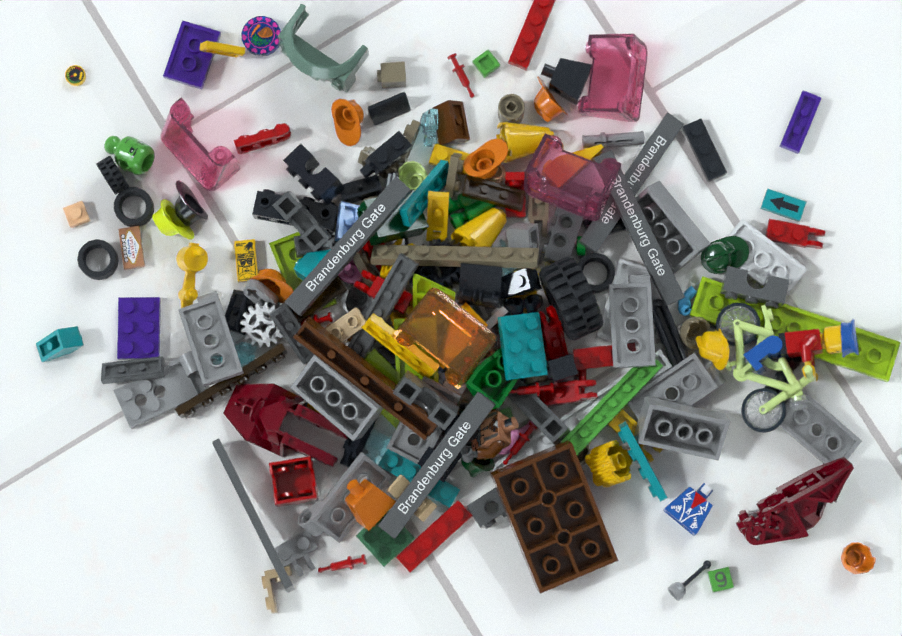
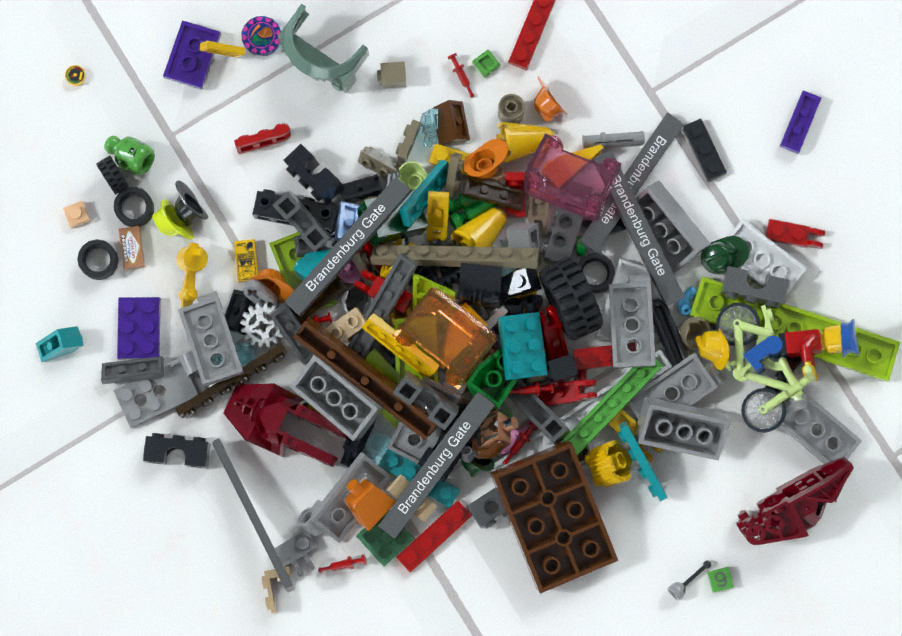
clear pink windscreen [160,97,241,191] -> none
red piece [269,456,319,507] -> none
orange piece [331,99,364,146] -> none
black hinge [360,131,413,179] -> none
black slope [368,92,411,125] -> none
black torso [541,58,592,105] -> none
clear pink windscreen [578,34,648,122] -> none
blue torso [663,483,713,536] -> none
teal tile [760,189,806,222] -> none
orange hair [841,542,876,574] -> none
none -> black arch [143,433,211,469]

